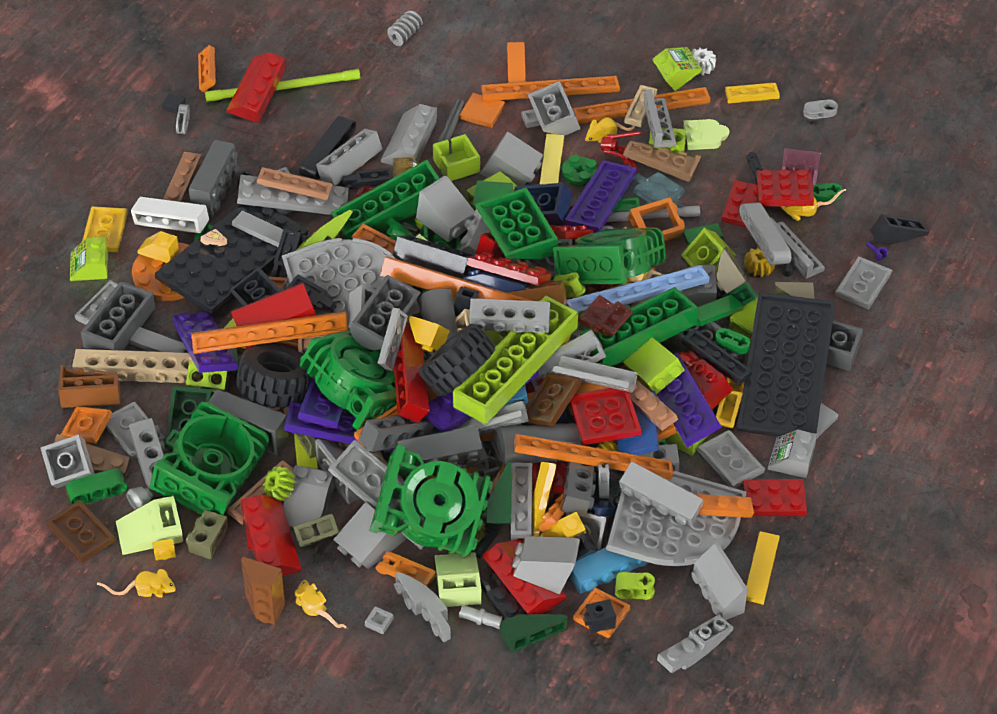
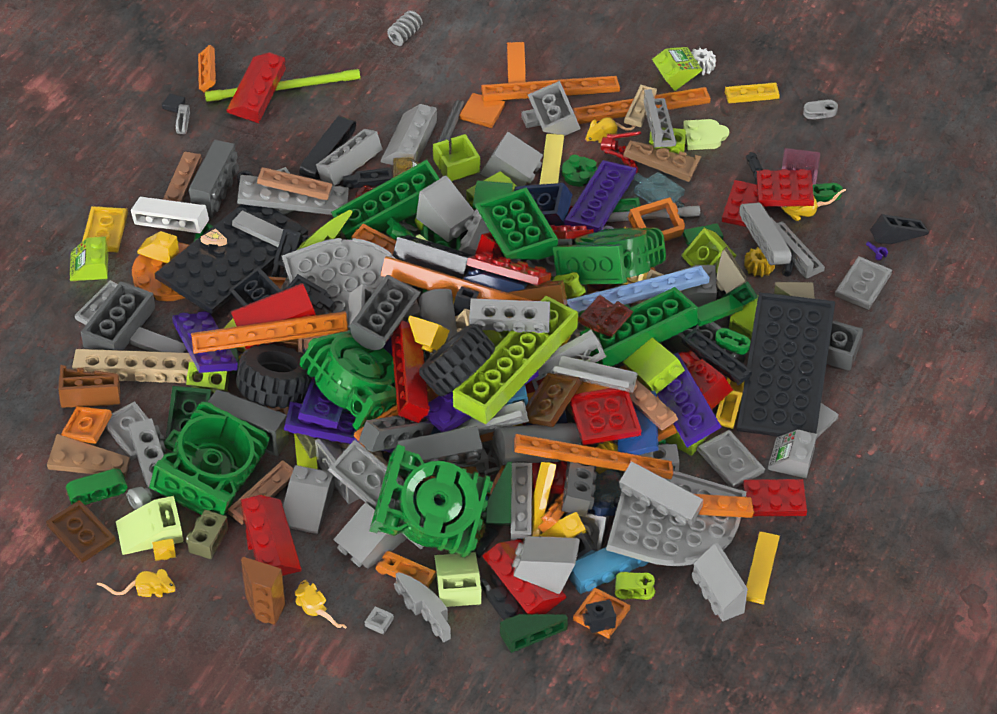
light grey brick [41,435,95,488] -> none
lime gear [262,467,296,501] -> none
olive brick [293,513,339,548] -> none
light grey tile [378,308,408,371] -> none
light grey pin [459,605,503,629] -> none
light grey piece [598,464,609,499] -> none
light grey slope [657,615,734,673] -> none

